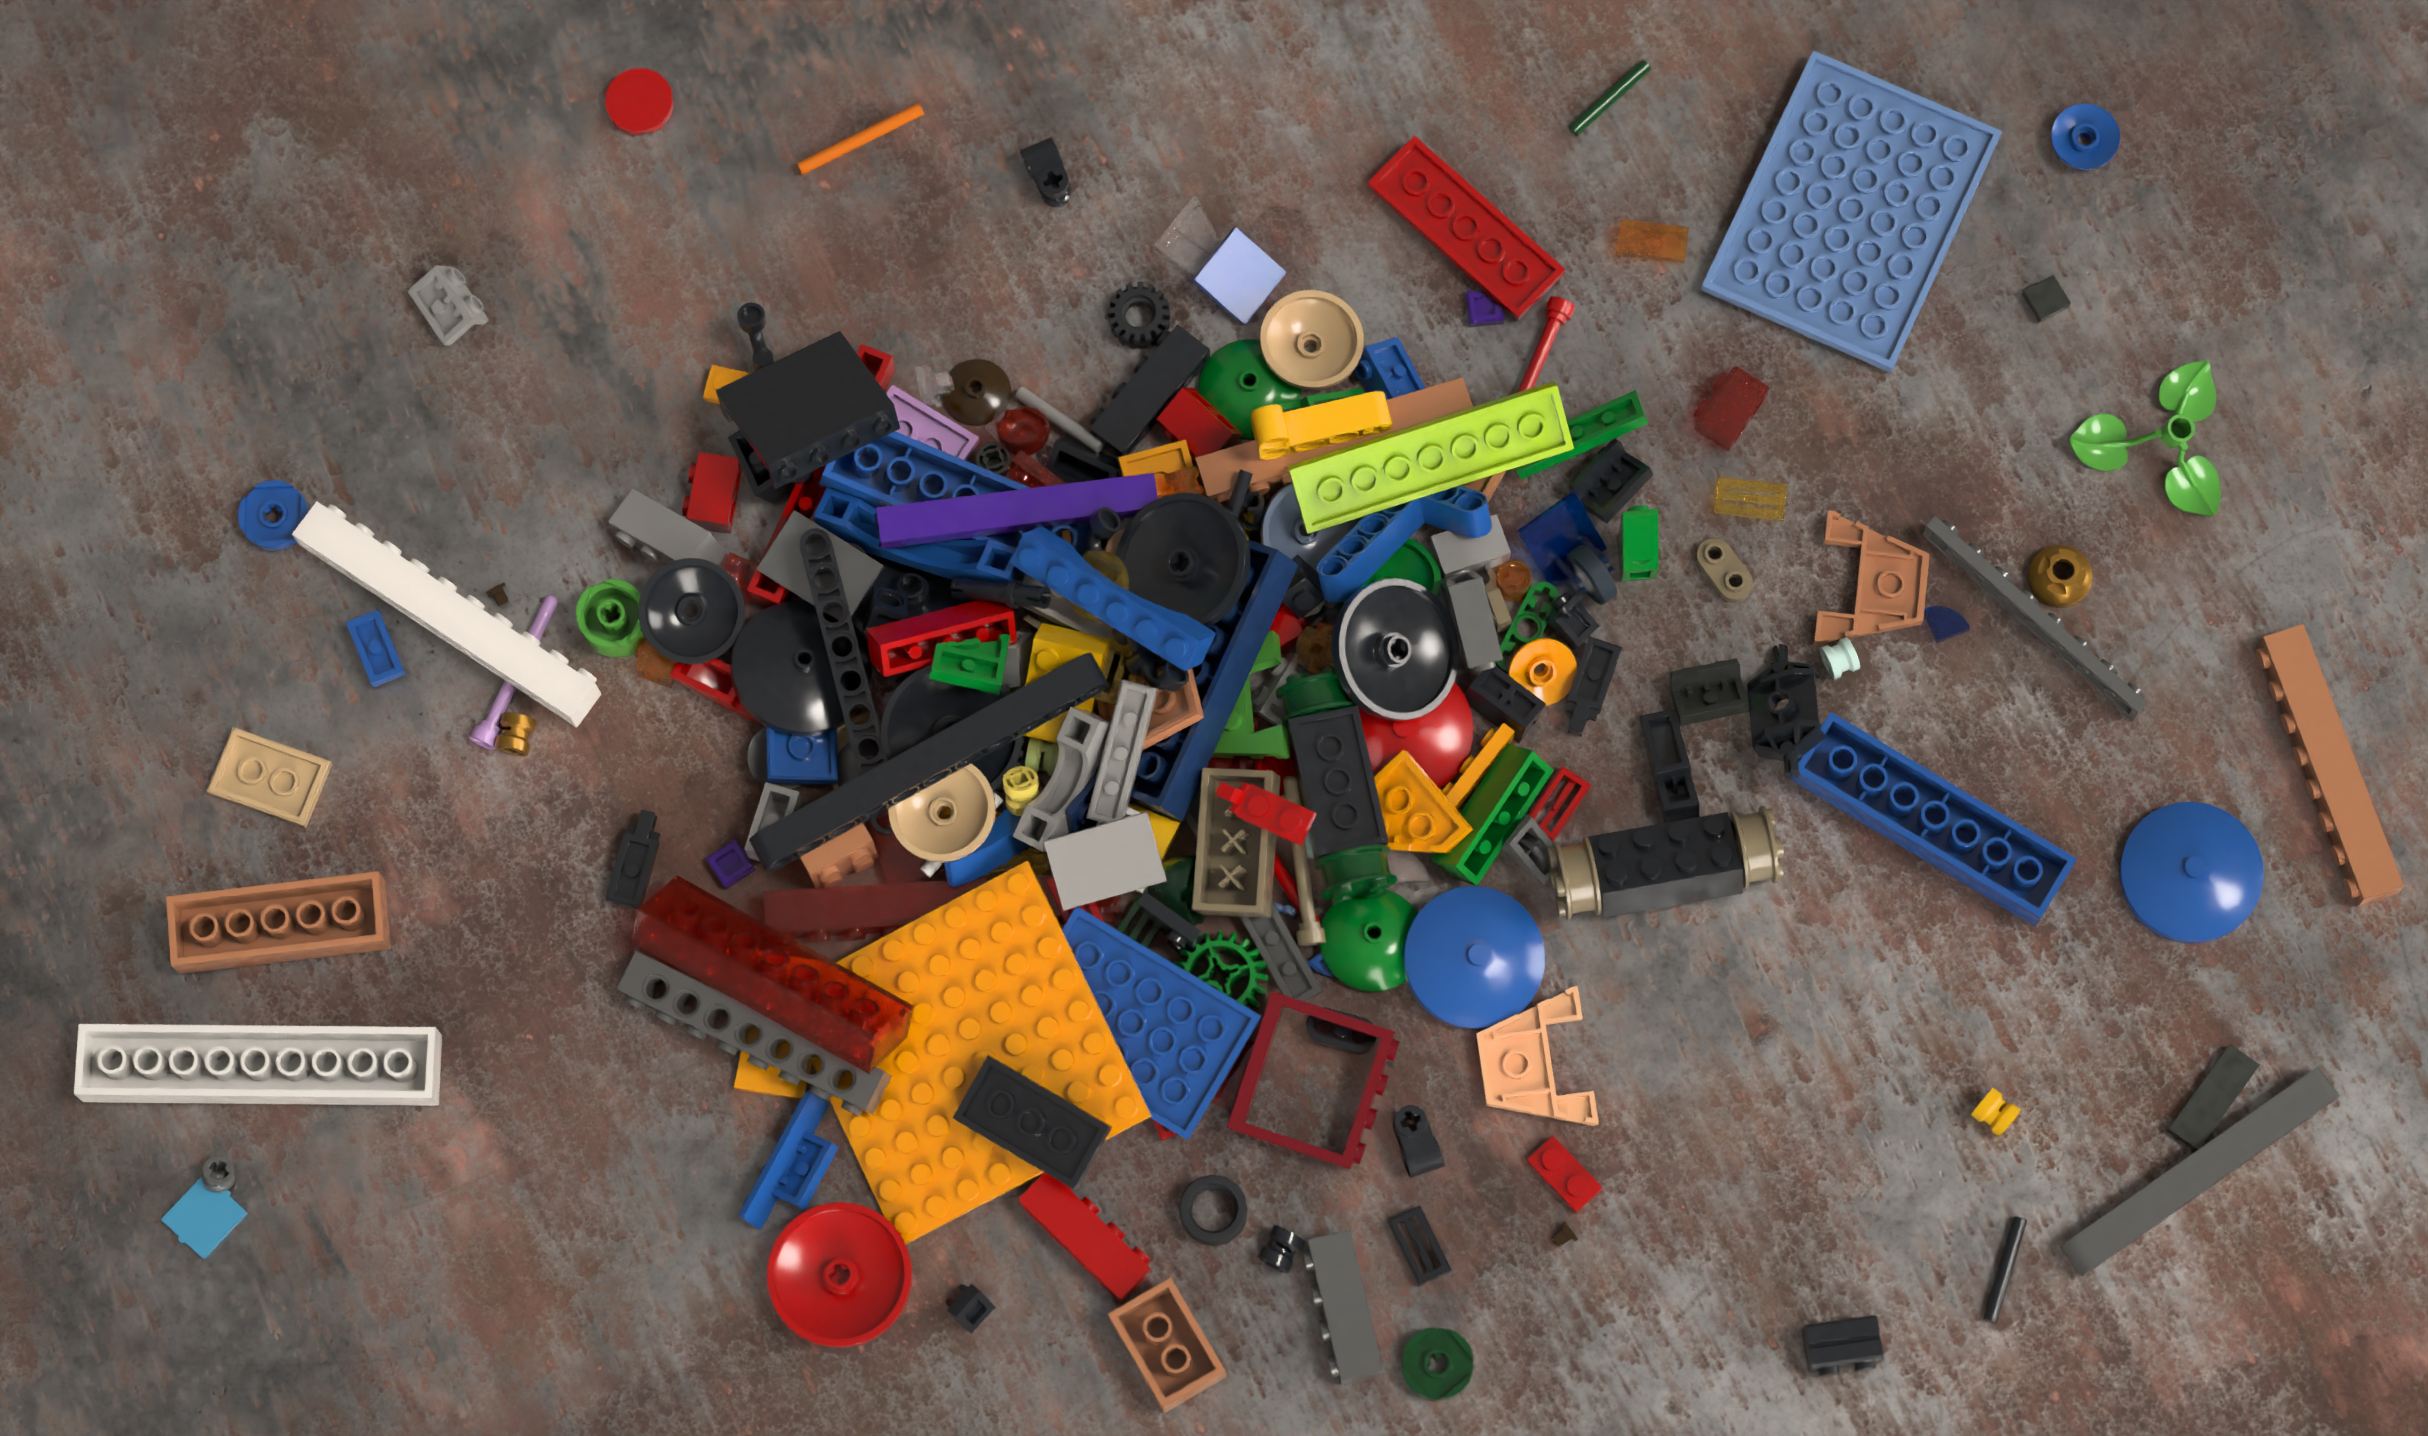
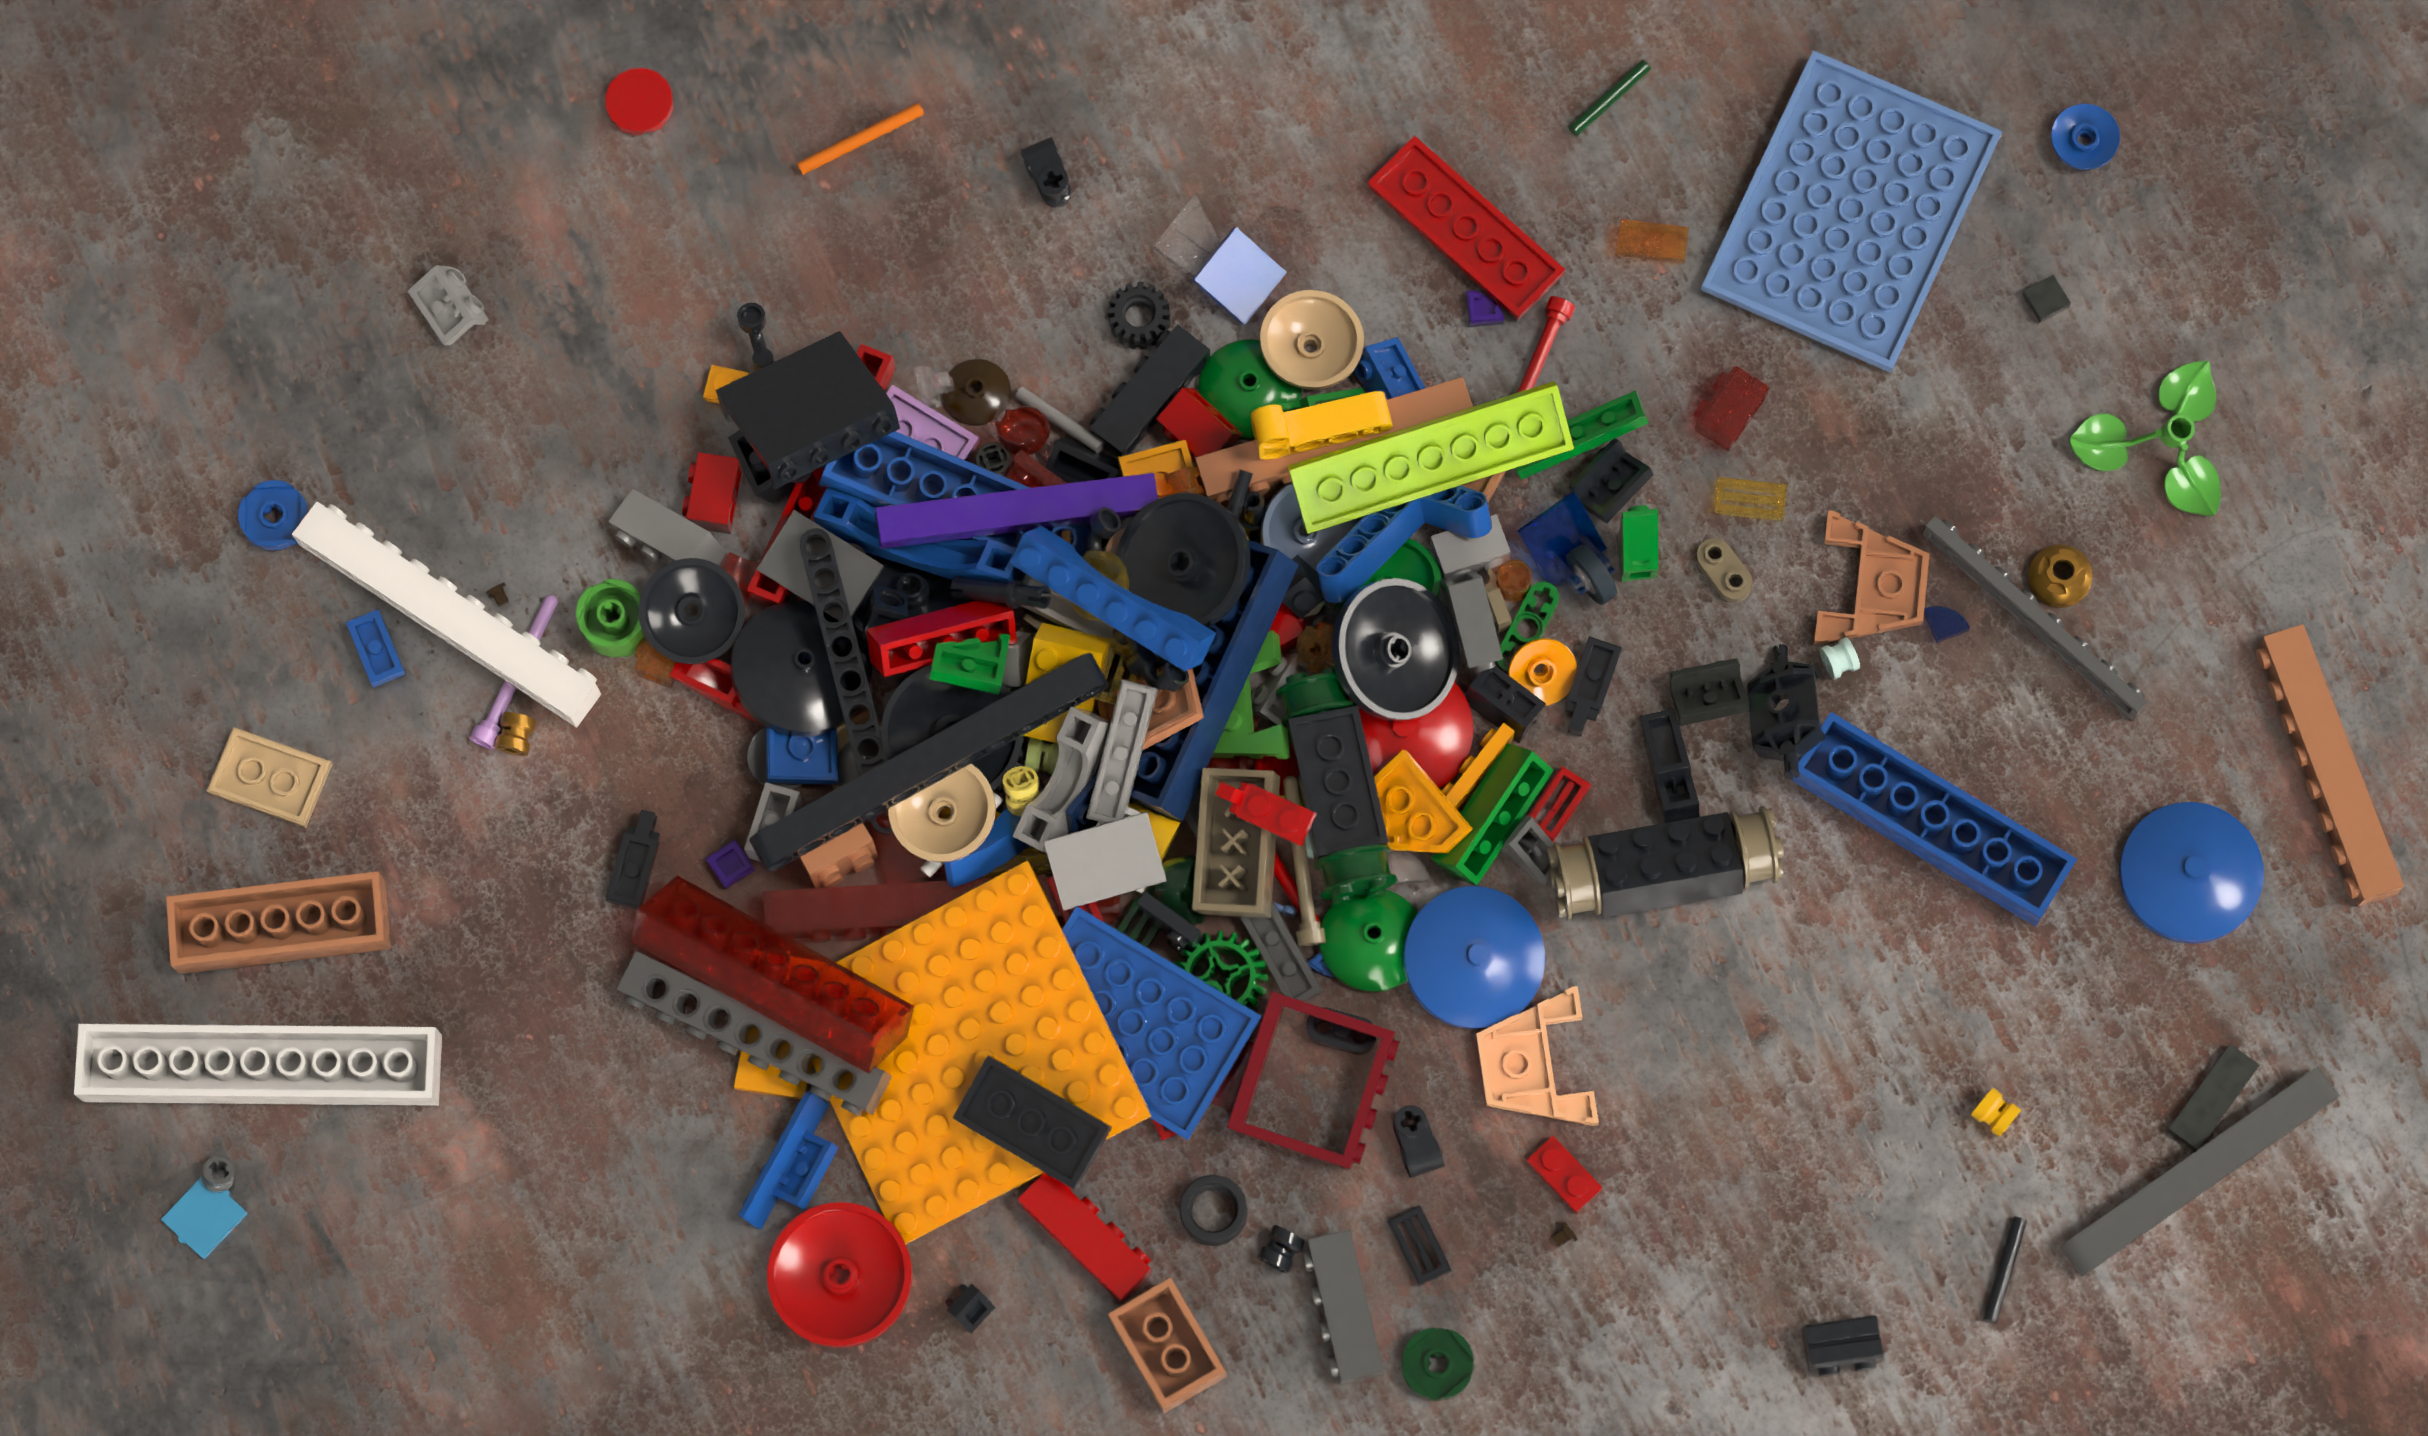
black bracket [1545,589,1600,651] -> none

